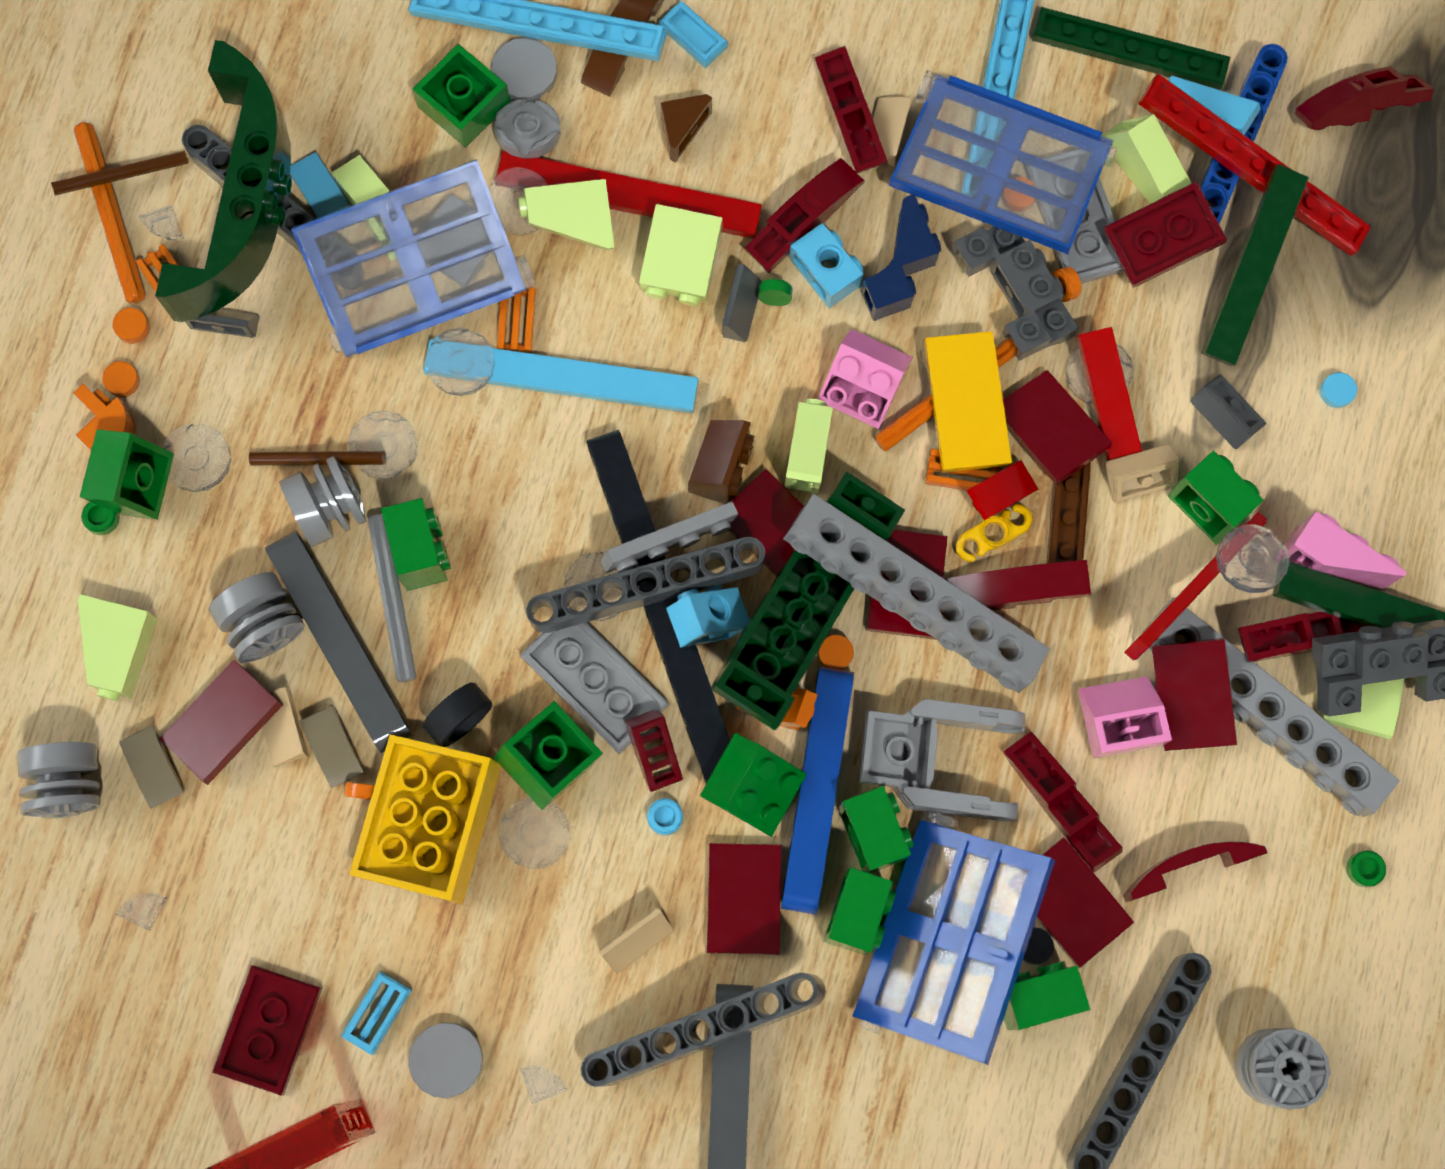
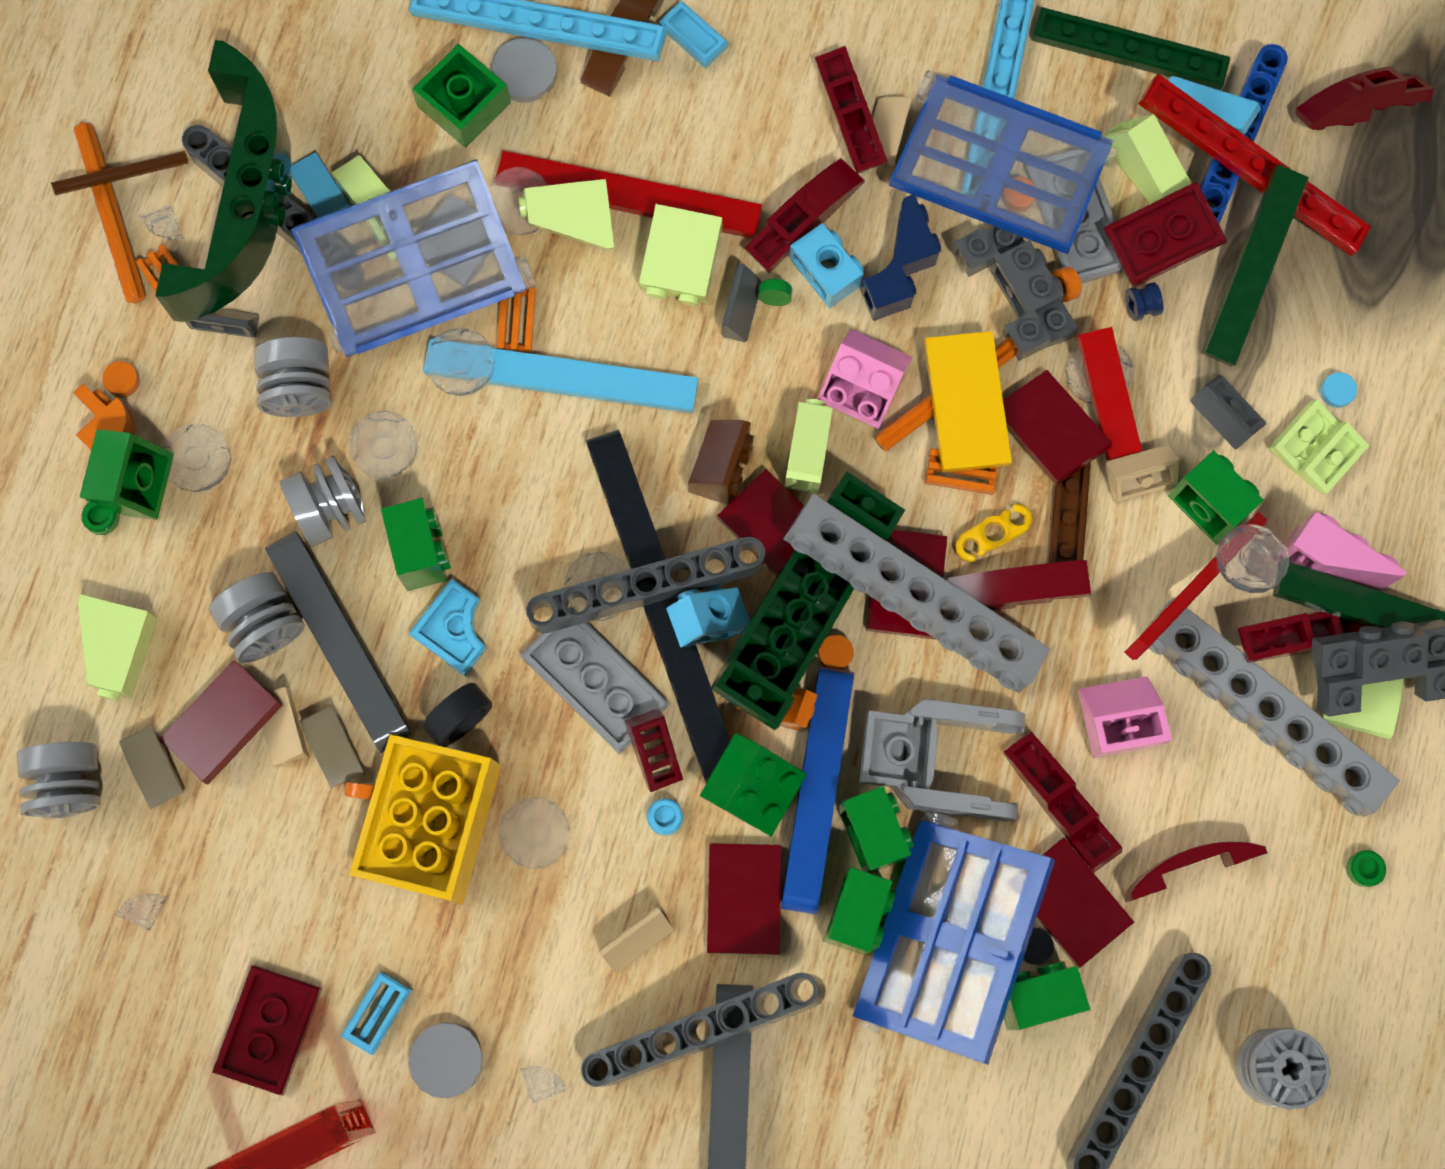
orange tile [112,308,150,344] -> none
reddish brown bar [249,451,386,466] -> none
light grey axle [368,514,416,682] -> none
light grey tile [494,99,561,158] -> none
green brick [494,701,603,811] -> none
light grey plate [600,502,738,573] -> none
reddish brown slope [661,94,712,163] -> none
red slope [967,460,1039,521] -> none
dark red tile [1152,638,1237,751] -> none
none -> light grey wheel [254,337,332,417]
none -> medium azure tile [409,579,487,677]
none -> dark blue wheel [1125,282,1164,321]
none -> yellowish green slope [1269,399,1369,495]

